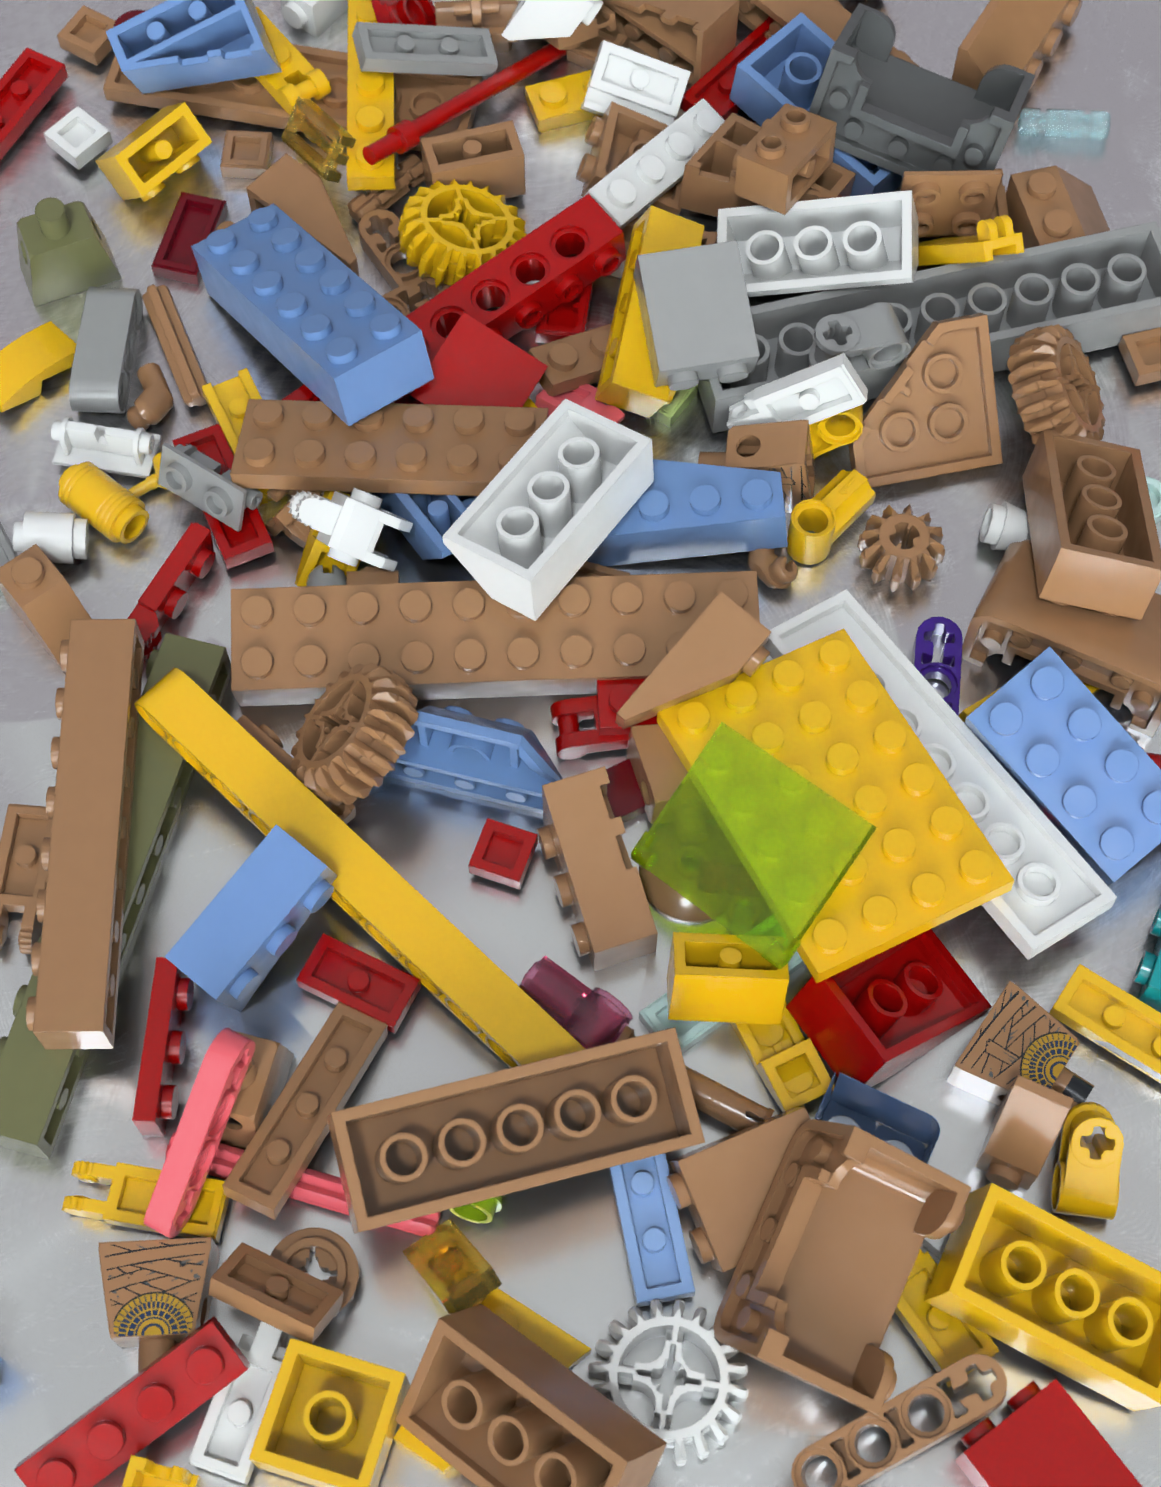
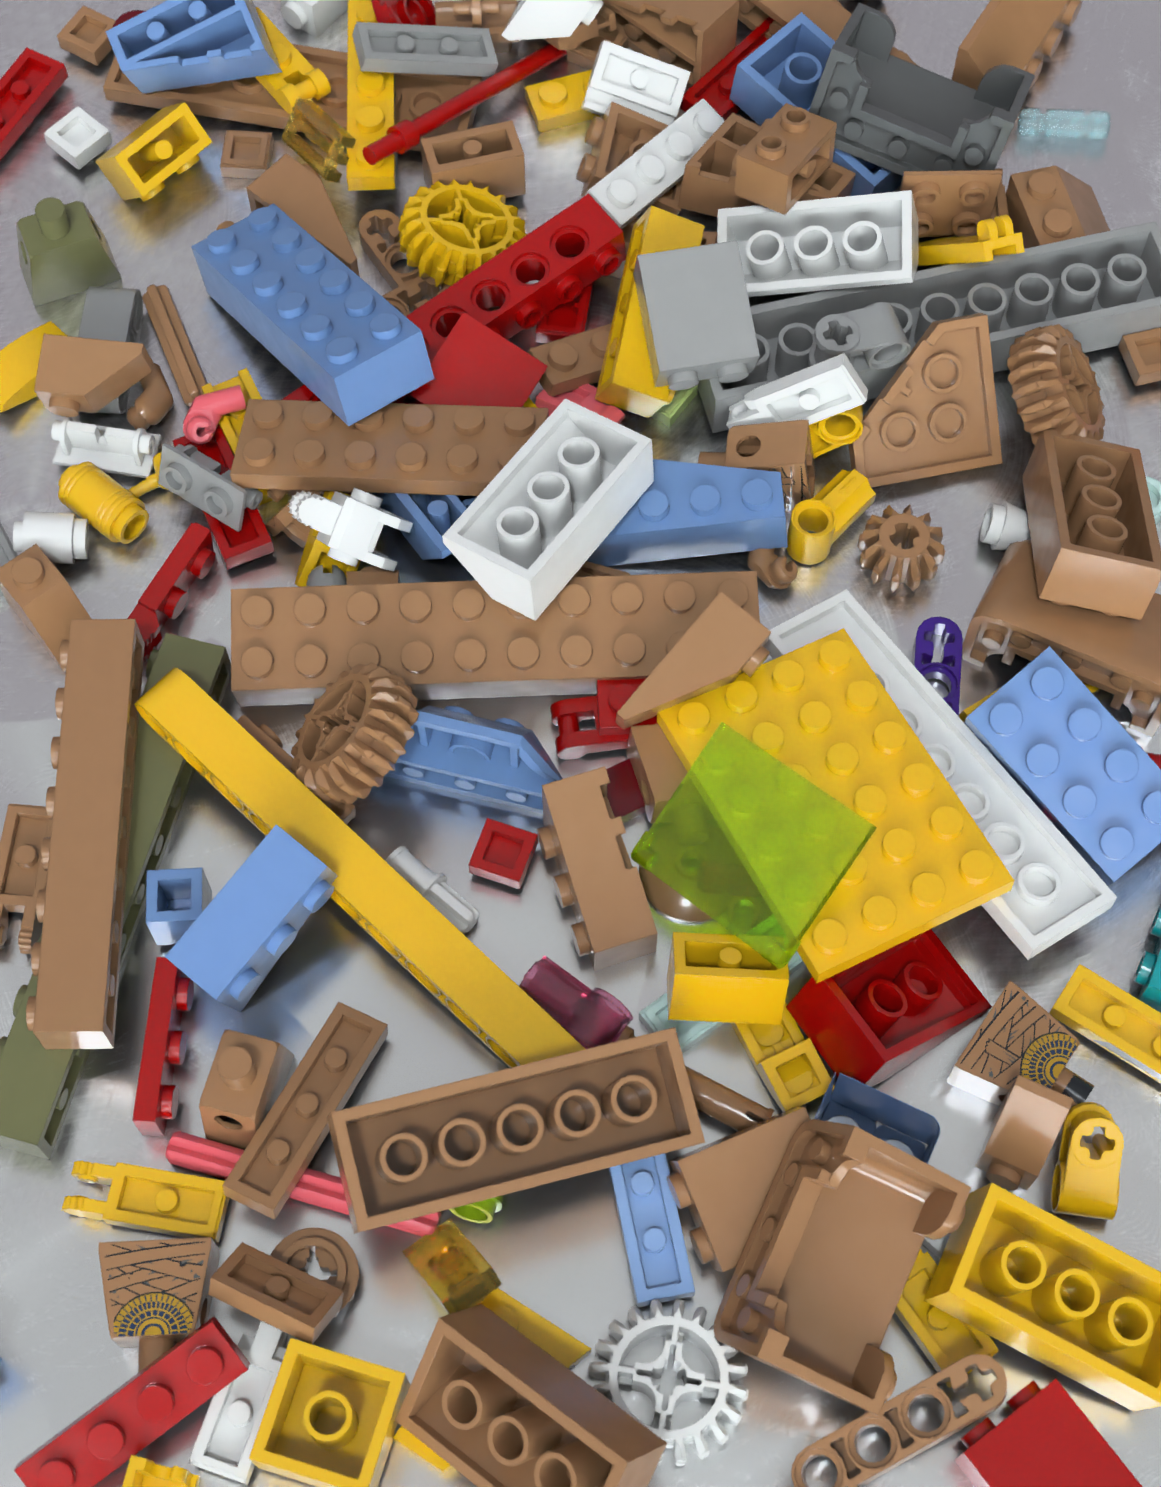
coral beam [144,1027,255,1239] -> none
dark red tile [151,192,228,286] -> none
red plate [296,933,422,1034] -> none
medium nougat axle [347,154,424,224] -> none
none -> medium nougat slope [34,334,153,417]
none -> medium blue brick [146,867,212,945]
none -> coral arm [183,385,246,444]
none -> white axle [385,846,479,934]

